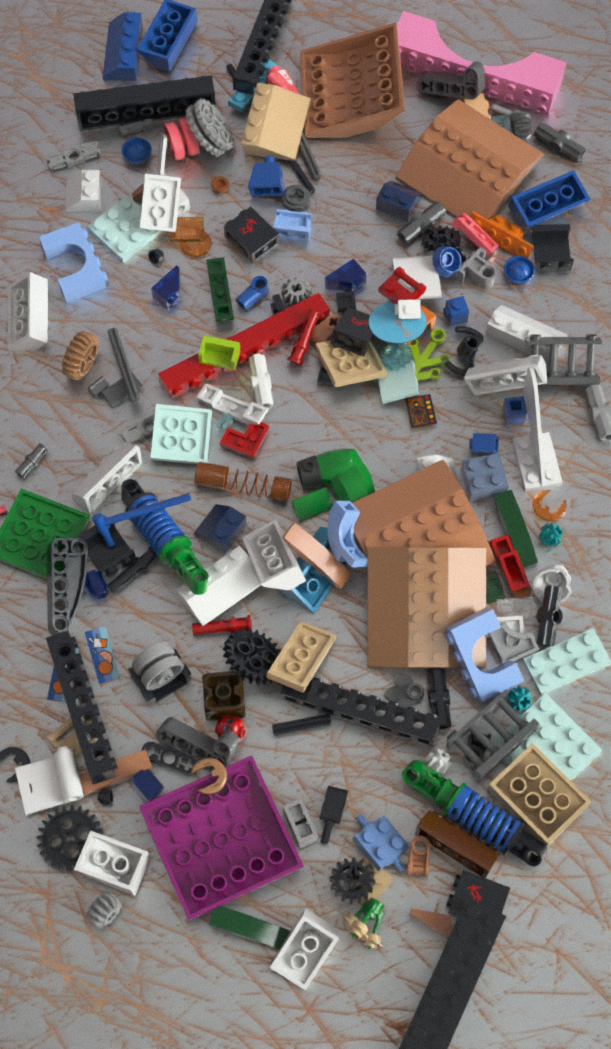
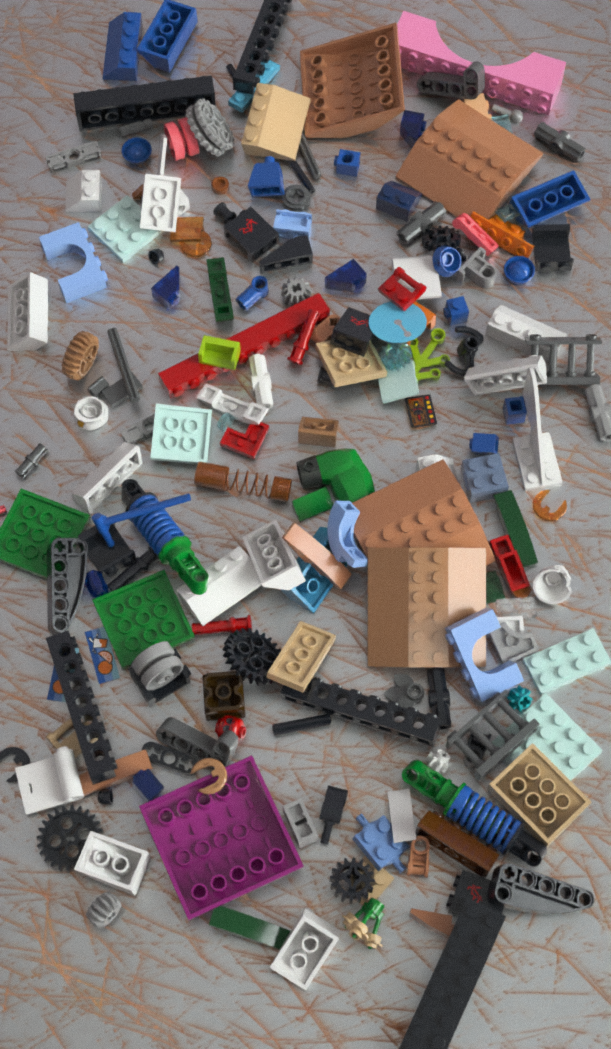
dark blue slope [194,504,247,554] -> none
coral rock [266,65,299,94] -> none
black plate [270,294,285,314] -> none
black plate [336,291,356,312] -> none
white bracket [395,300,421,319] -> none
dark grey gear [509,111,532,141] -> none
black piece [536,585,563,646] -> none
teal gear [539,523,563,547] -> none
none -> white hat [73,396,108,431]
none -> green plate [92,570,195,670]
none -> black bush [213,202,237,225]
none -> black slope [259,235,313,274]
none -> medium nougat slope [298,416,339,448]
none -> blue brick [334,149,361,177]
none -> white sticker [388,788,416,843]
none -> clear blue slope [400,110,427,149]
none -> beam [488,863,594,914]
none -> clear light blue slope [495,204,519,222]

